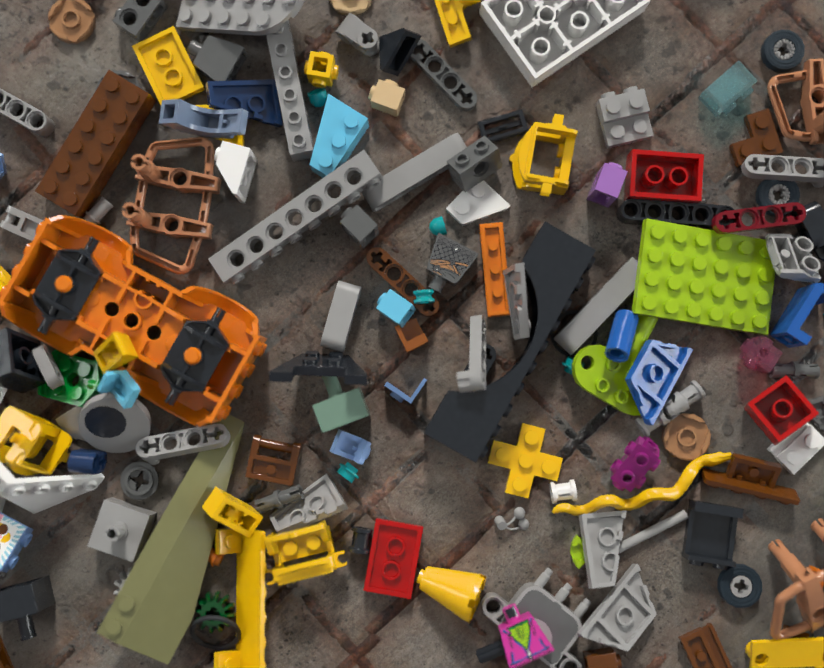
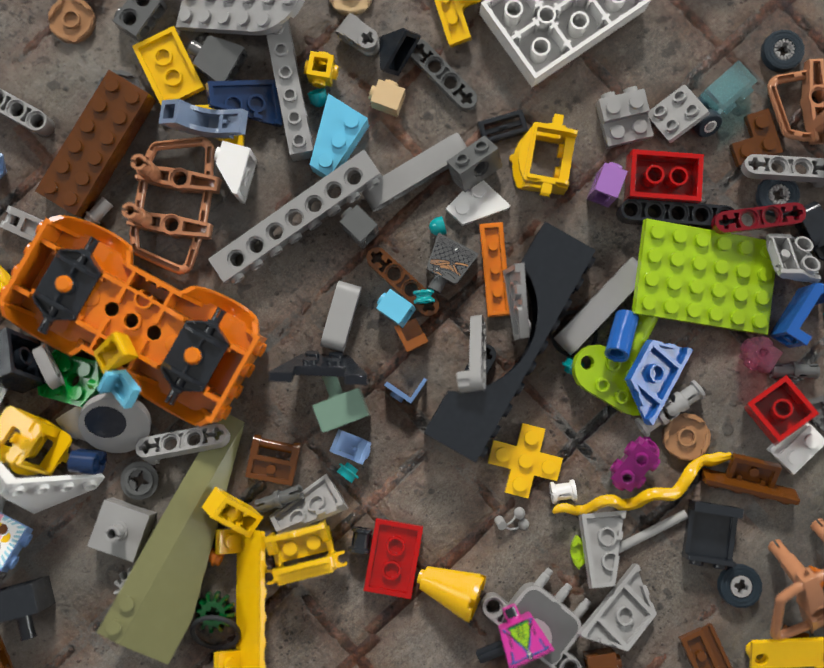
none -> light grey plate [648,85,722,143]

